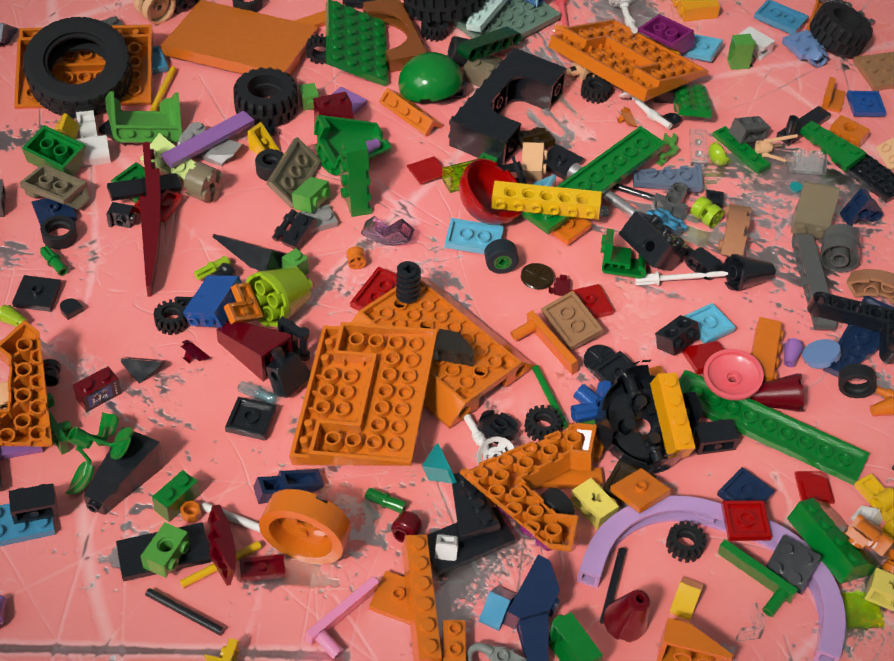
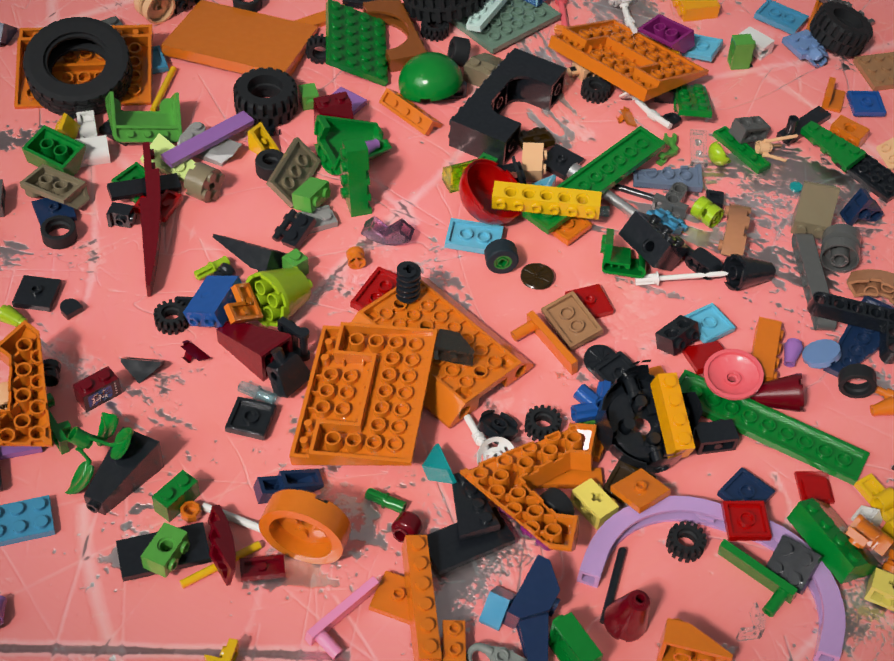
black brick [9,483,59,524] -> none
green axle [40,245,69,276] -> none
black bar [145,588,225,636] -> none
red piece [407,156,448,184] -> none
white slope [435,534,458,561] -> none
dark green beam [457,26,521,62] -> none
green bar [532,365,569,430] -> none
dark red piece [548,274,571,296] -> none
yellow slope [669,576,704,621] -> none
clear slope [785,149,828,175] -> none
clear neon green piece [841,590,885,630] -> none

